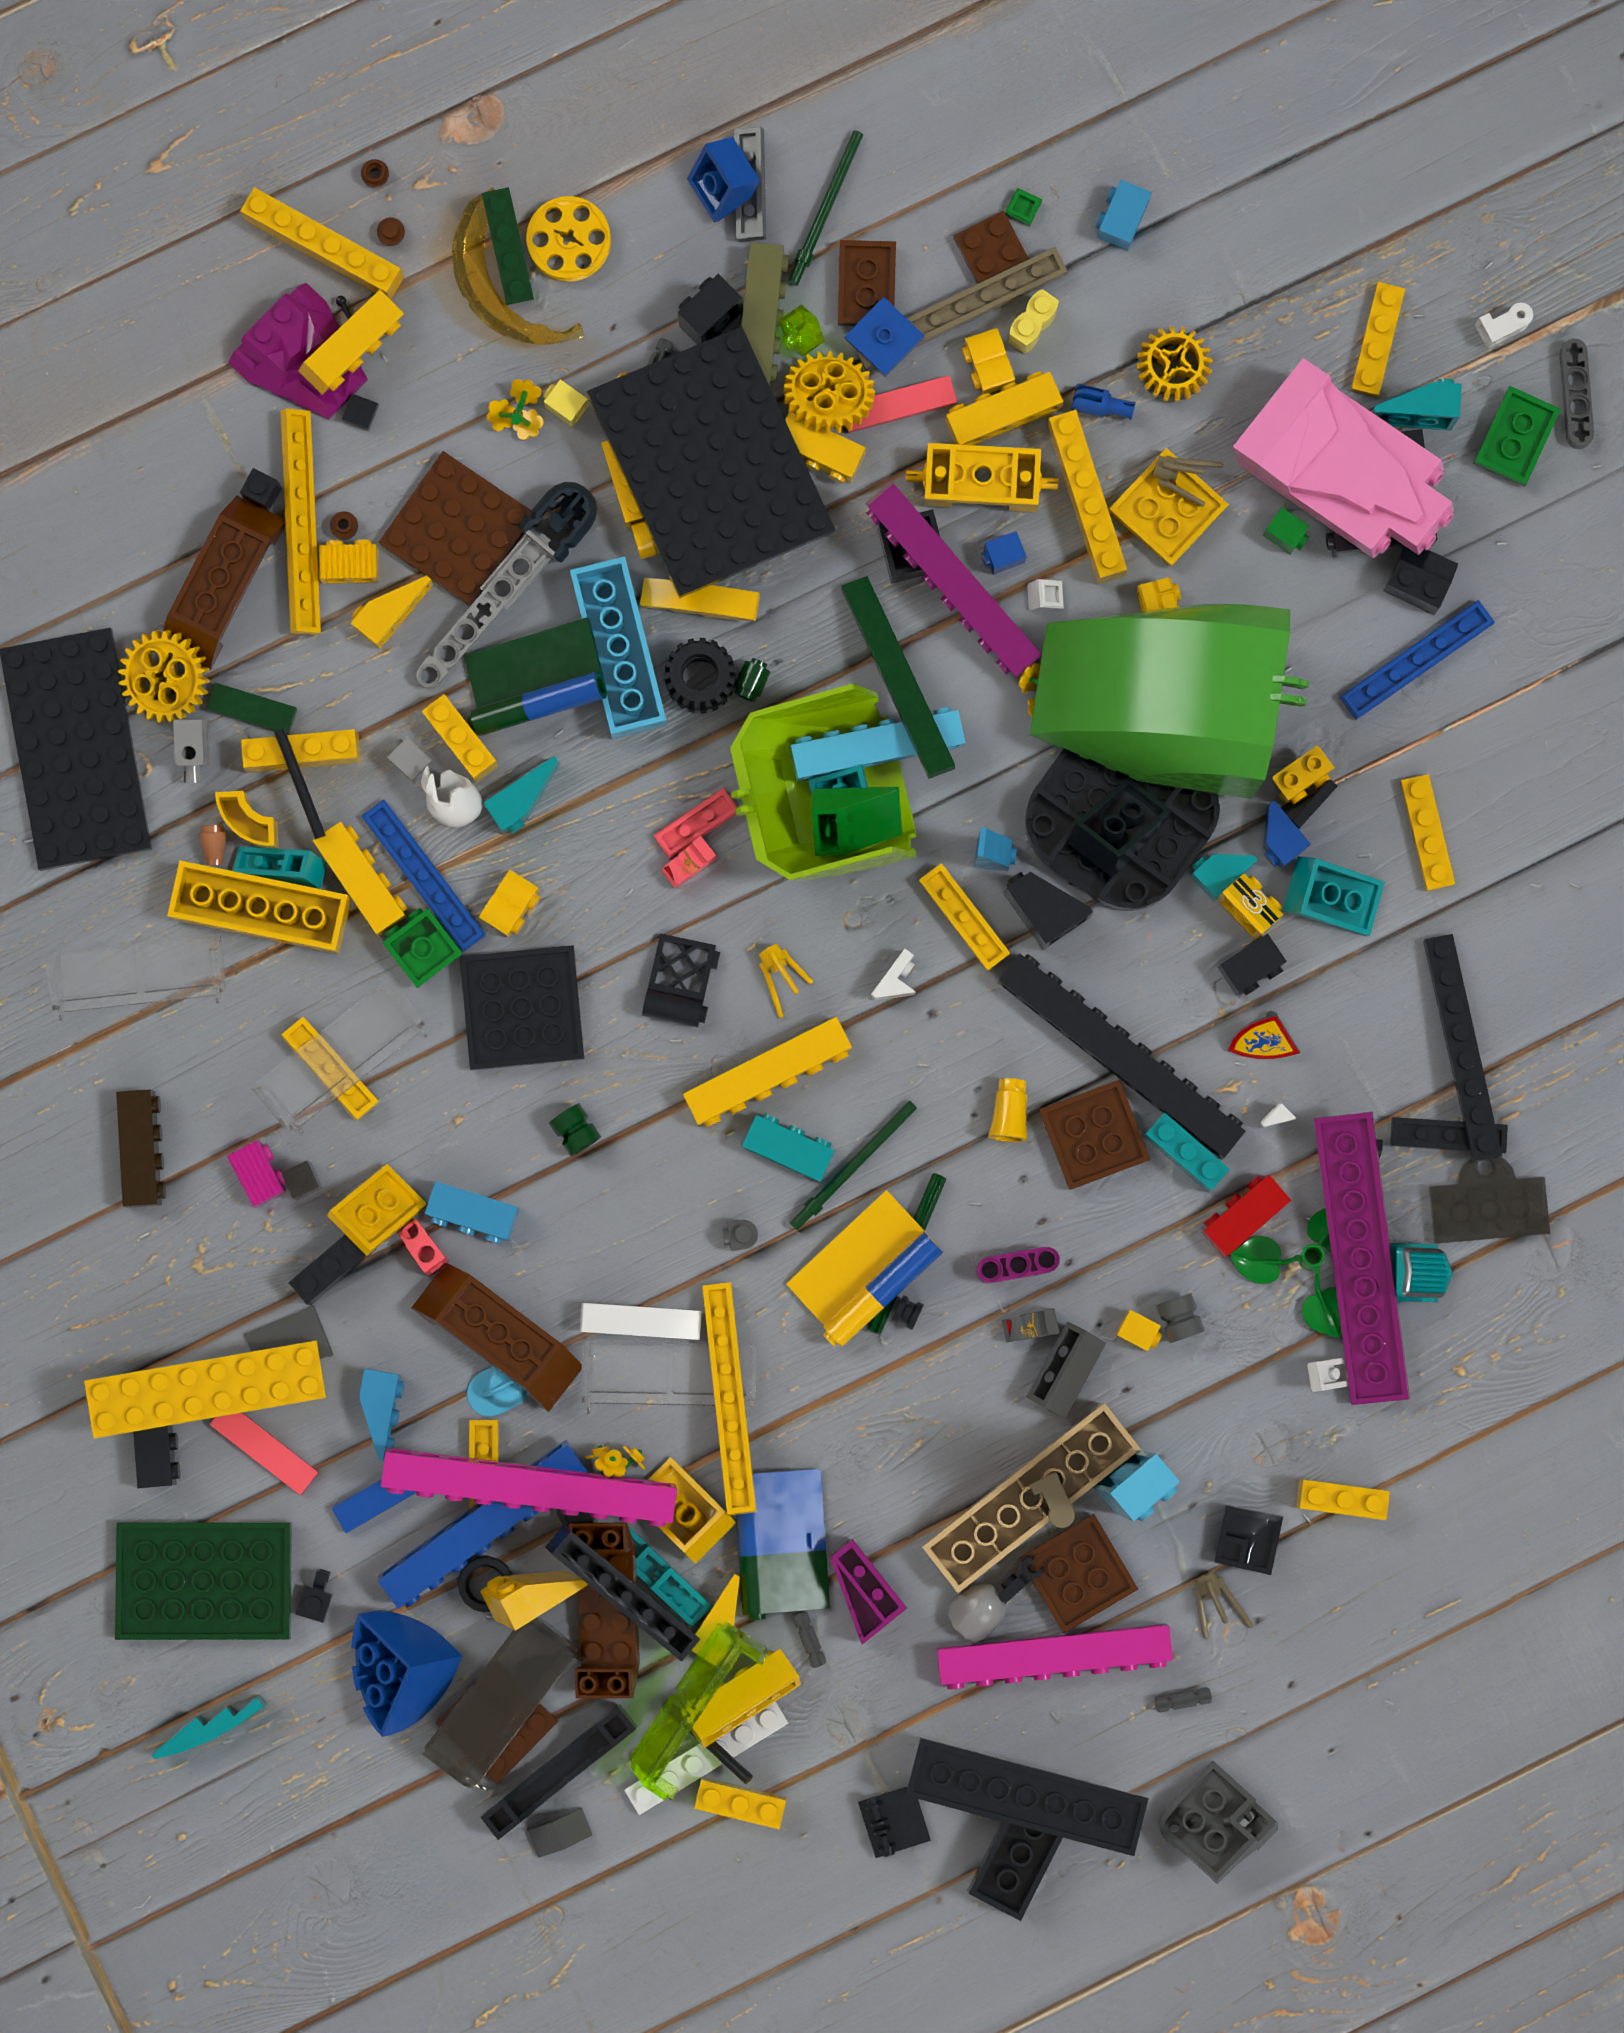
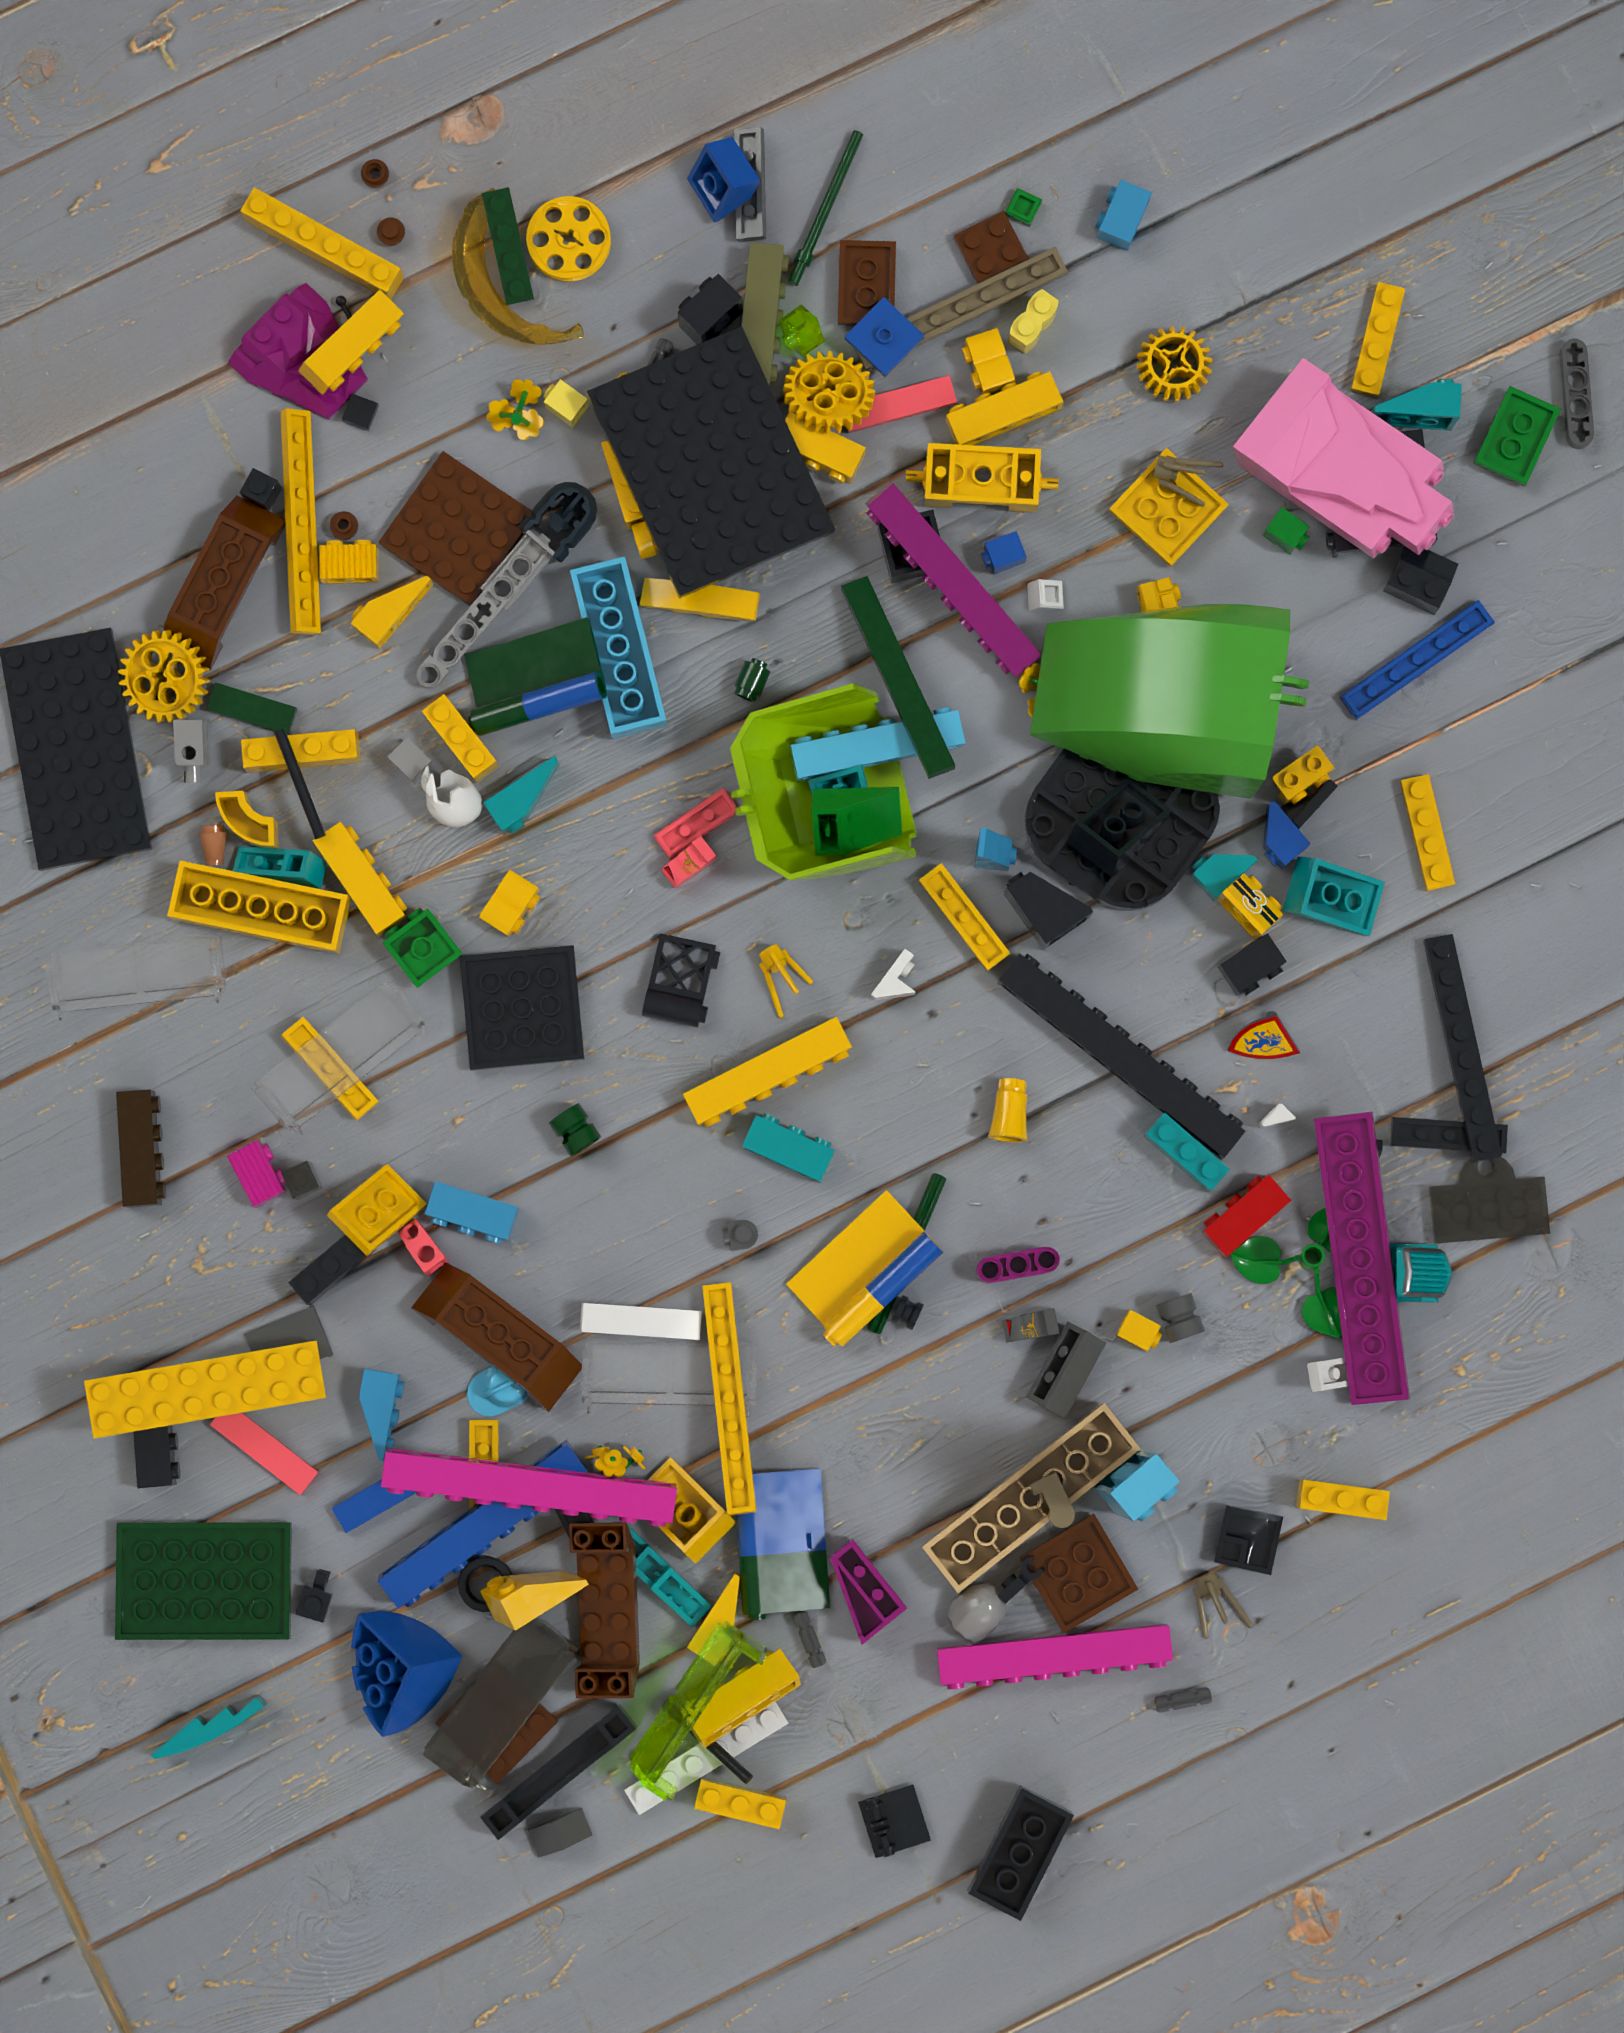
blue tile [361,800,486,952] -> none
black brick [545,1525,700,1662] -> none
black tyre [664,638,736,714] -> none
dark green bar [790,1100,917,1231] -> none
black plate [906,1737,1149,1856] -> none
reddish brown plate [1039,1080,1150,1190] -> none
yellow brick [1047,410,1127,585] -> none
blue arm [1071,384,1136,420] -> none
dark grey slope [1159,1761,1278,1884] -> none
white leg [1475,302,1533,349] -> none

